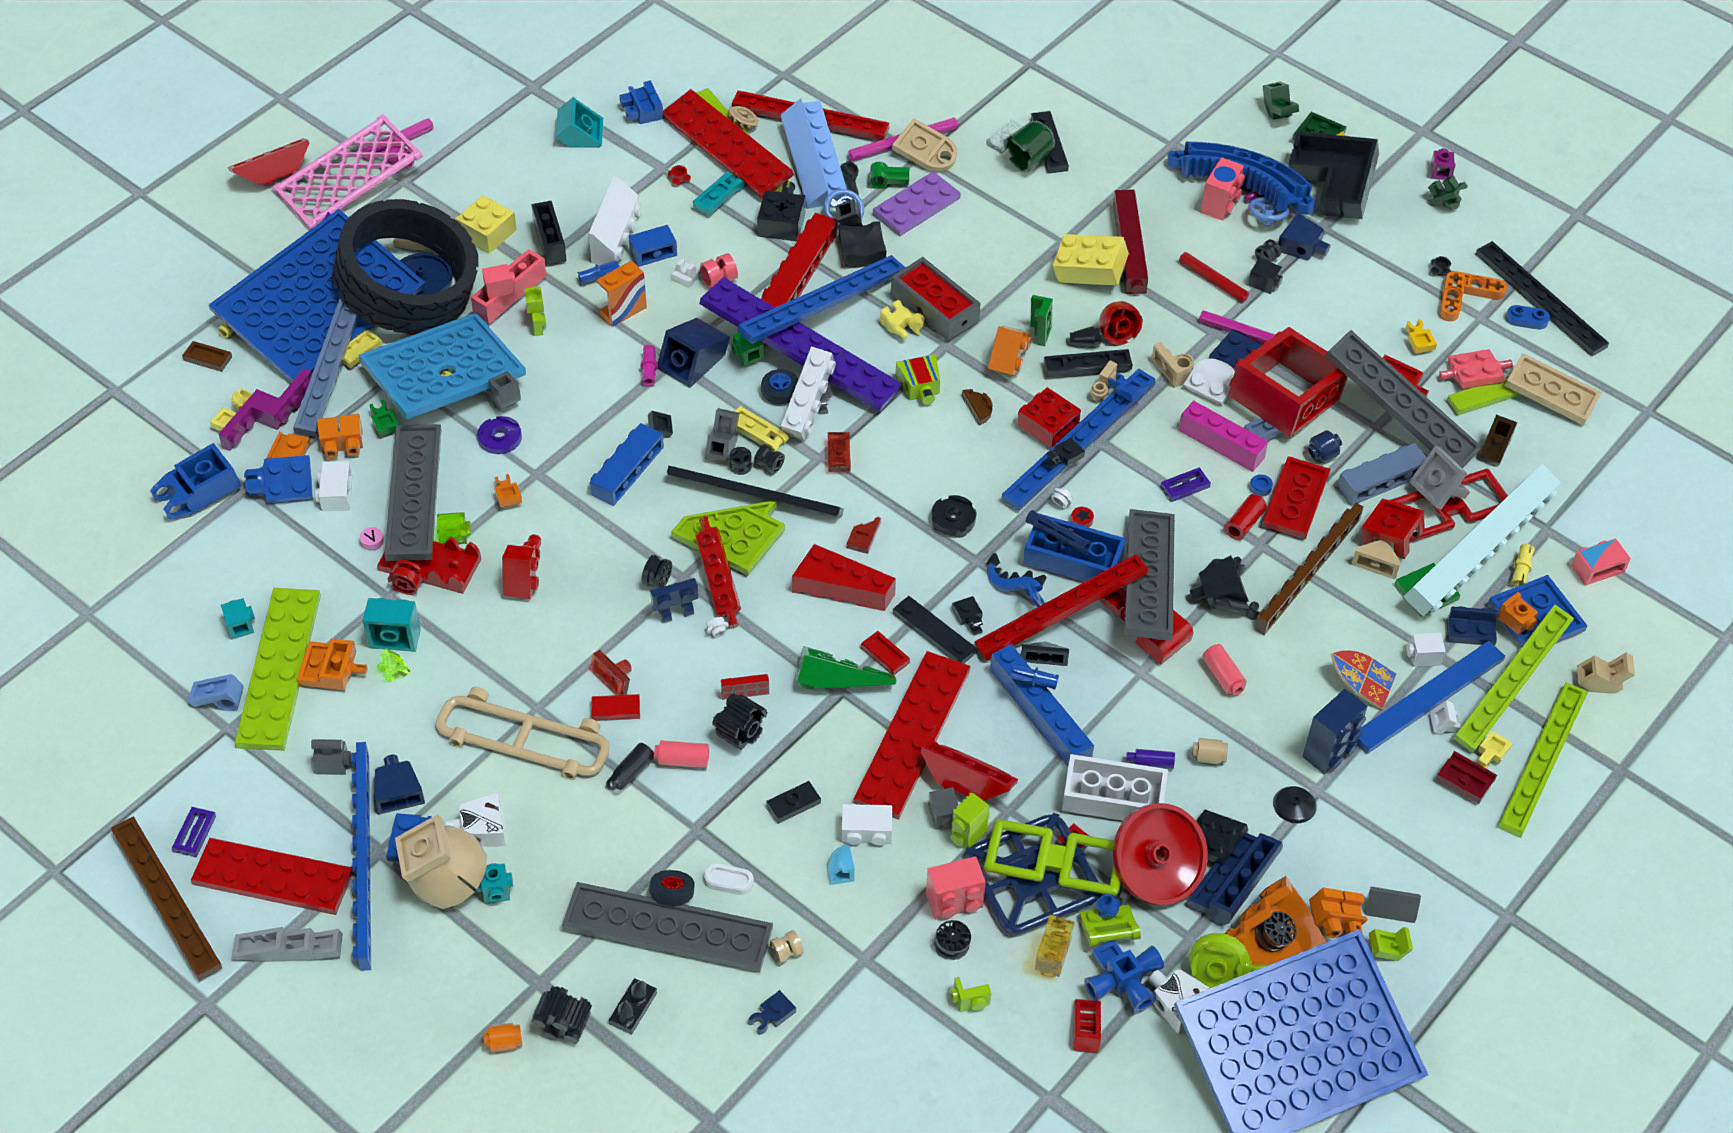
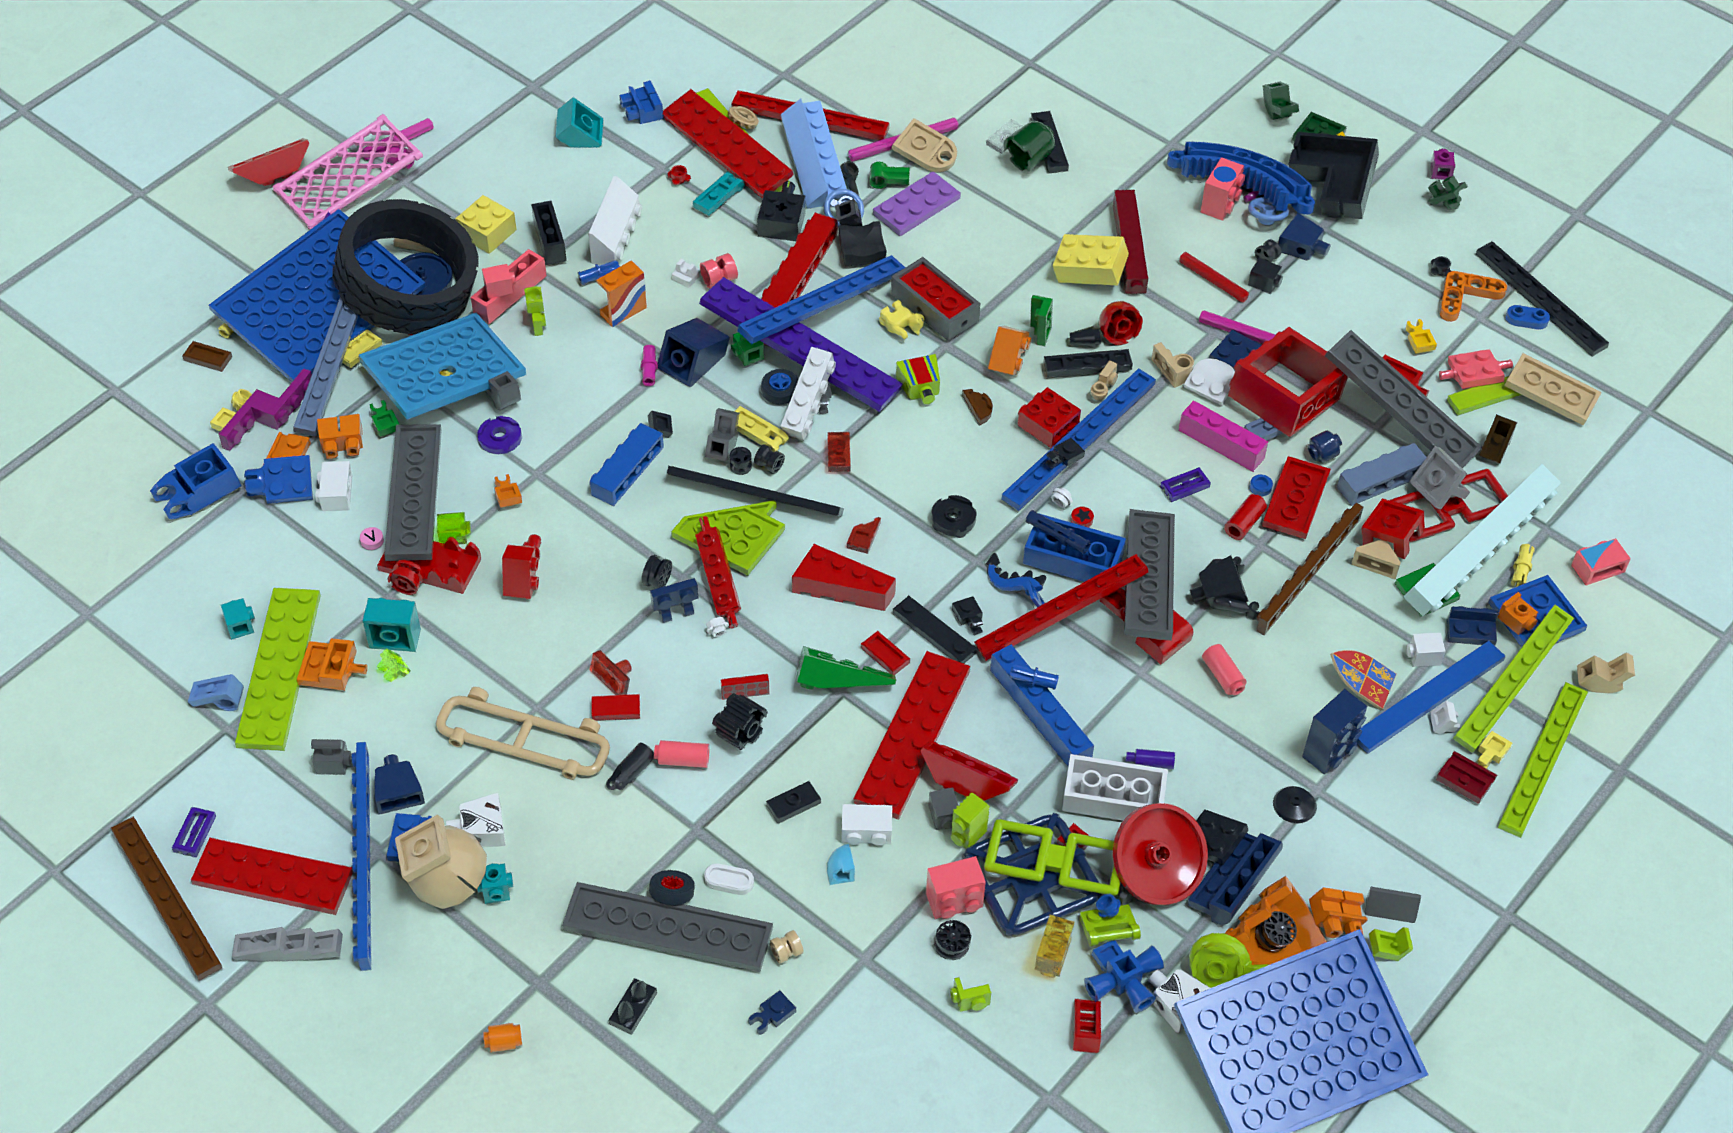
black brick [531,986,592,1044] -> none
blue brick [629,224,677,267] -> none
black slope [1021,641,1069,666] -> none
blue plate [1108,373,1148,402] -> none
tan brick [1192,738,1228,764] -> none

